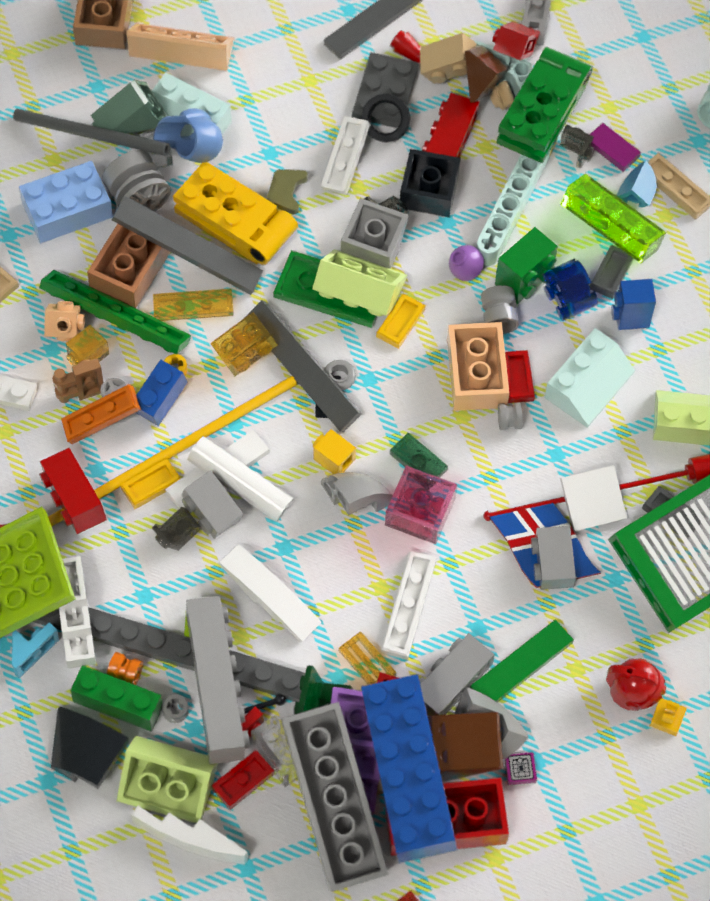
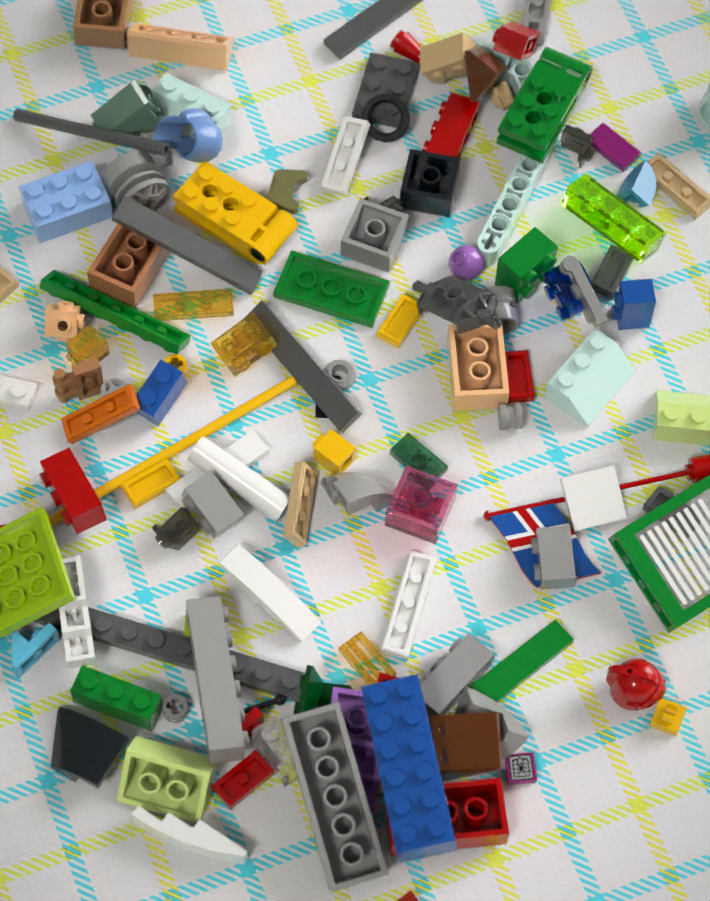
orange wheel [107,652,143,685] -> none
yellowish green slope [312,249,407,316] -> none
none -> tan tile [283,461,317,548]
none -> dark grey plate [412,275,502,334]
none -> light grey plate [559,255,608,328]

